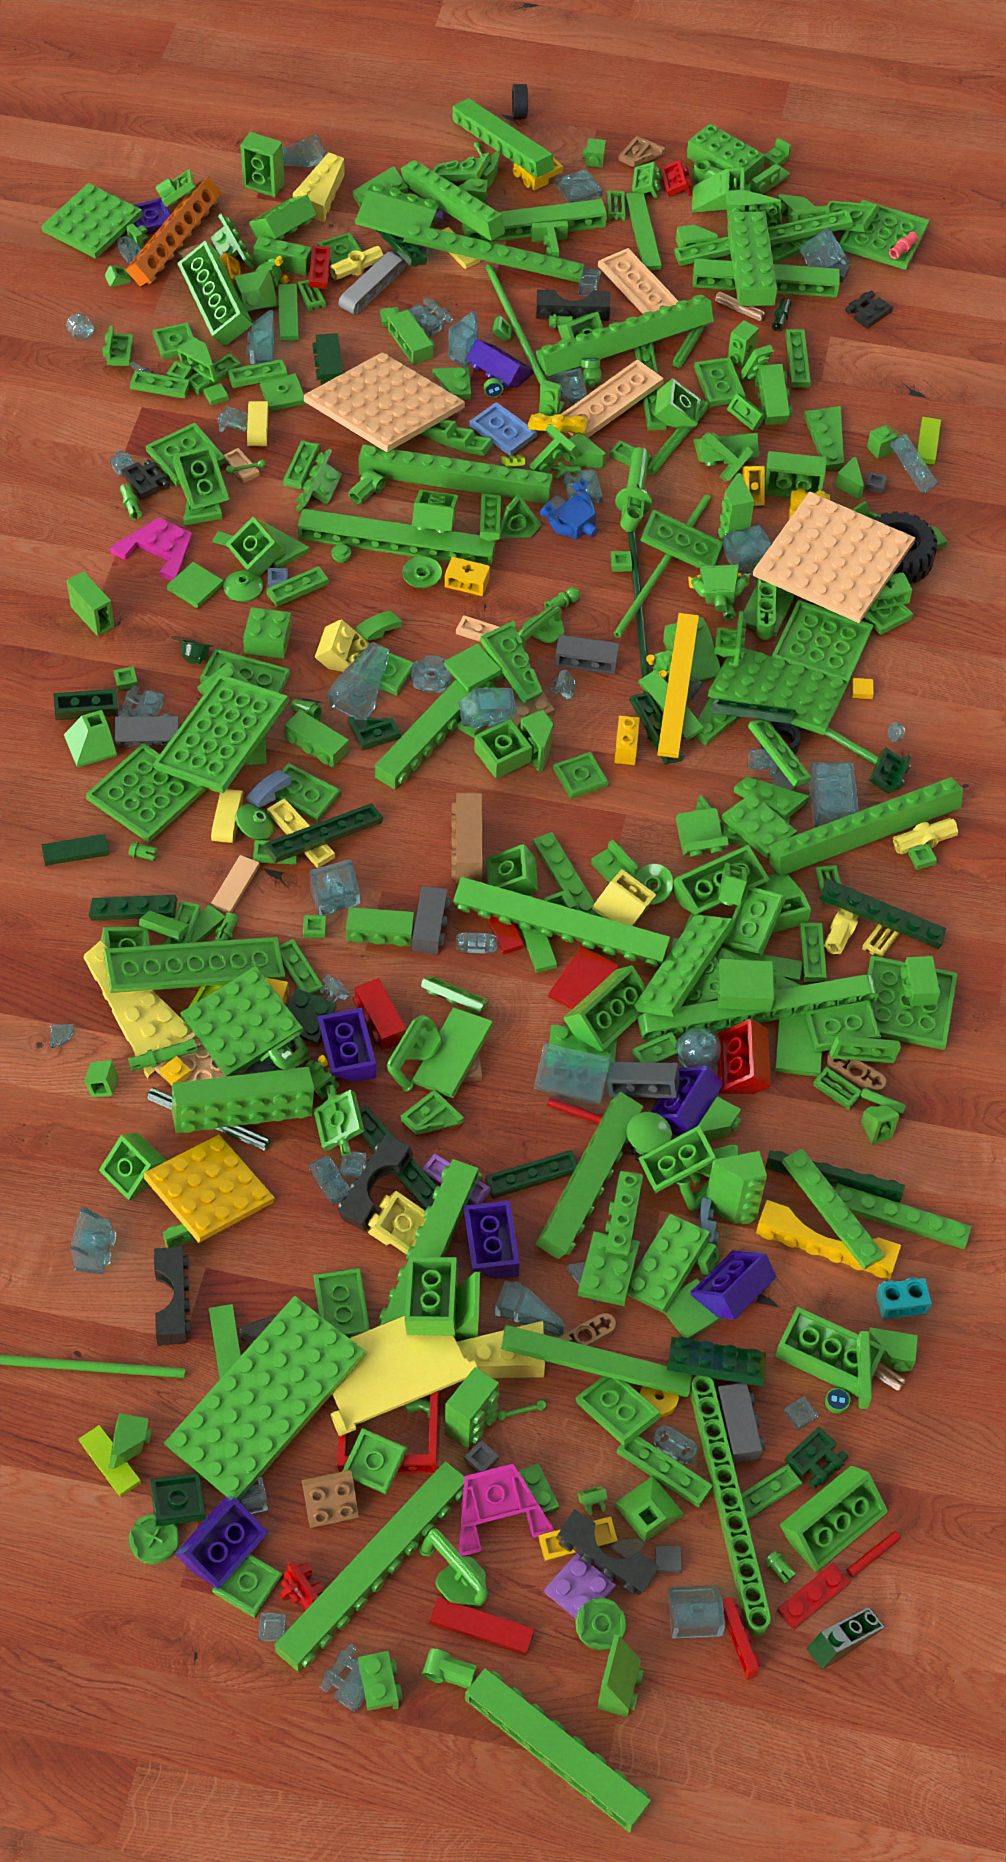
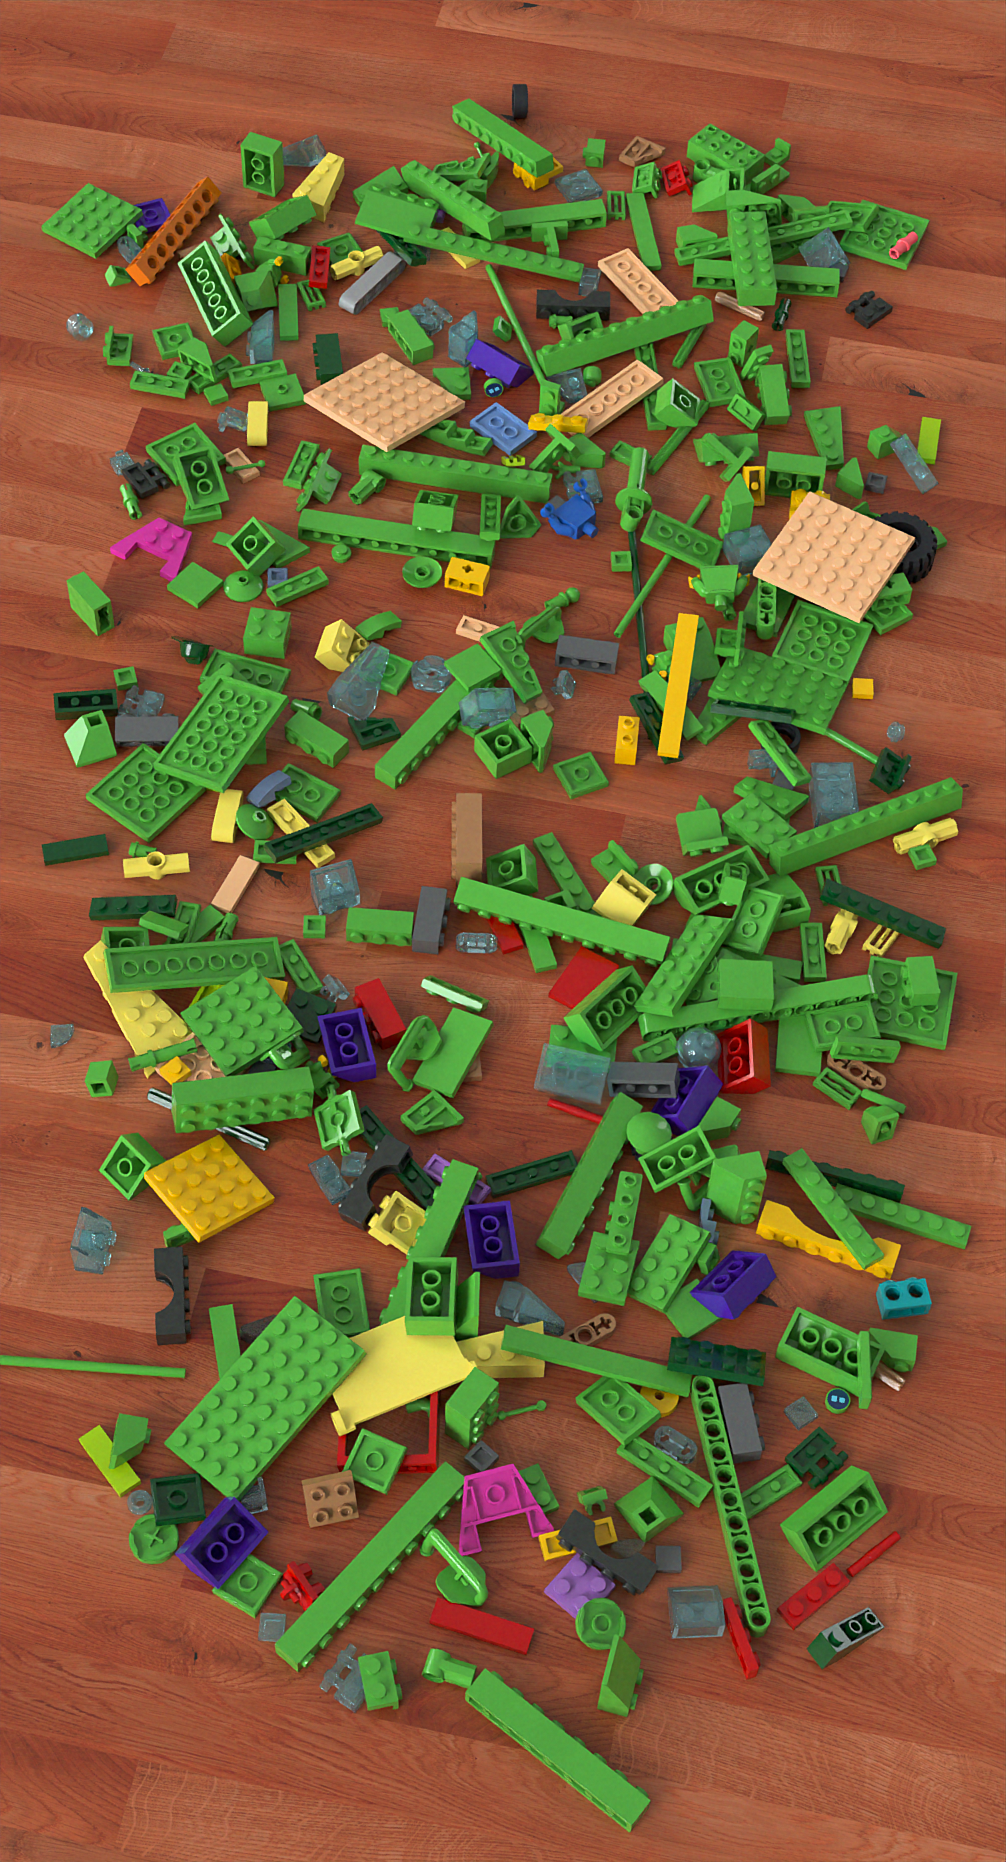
bright green plate [156,169,195,207] -> none
bright green tile [581,358,600,369] -> none
bright green pin [765,1551,797,1584] -> none
none -> light yellow piece [123,851,190,880]
none -> clear light blue plate [127,1490,152,1515]

